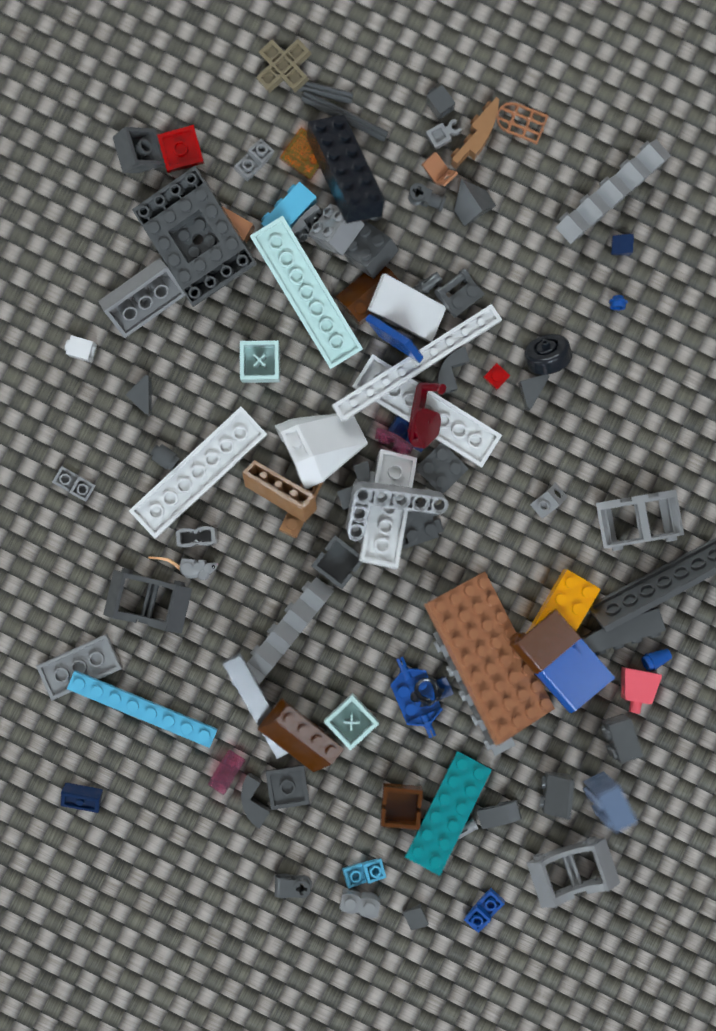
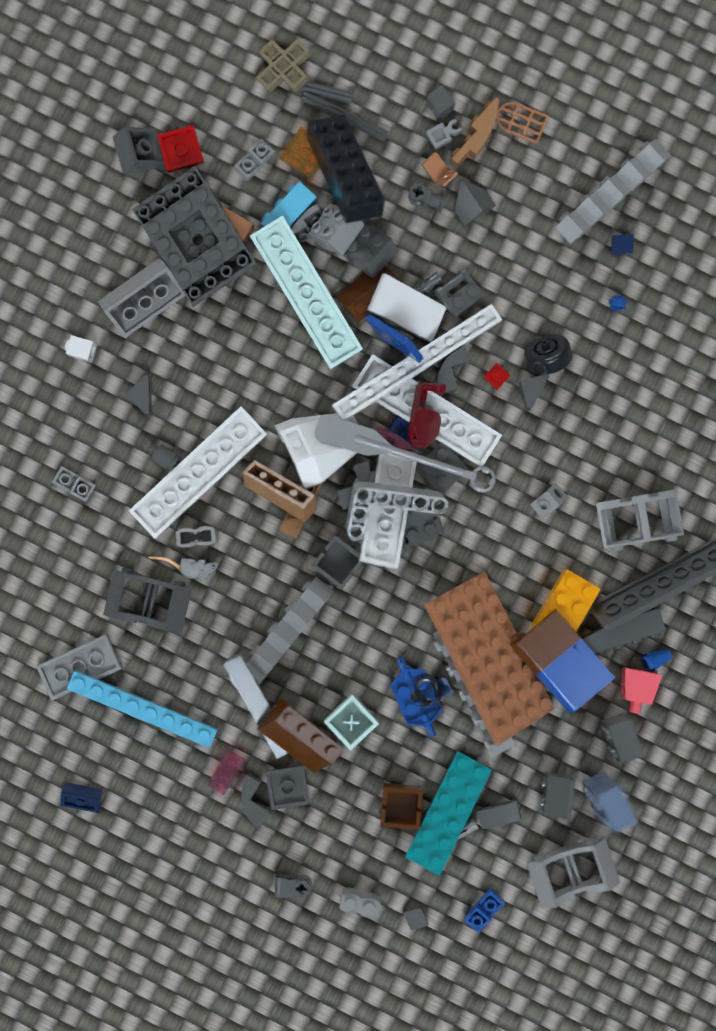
light aqua brick [240,340,280,383] -> none
medium azure slope [342,858,387,889] -> none
none -> light grey piece [315,415,496,493]

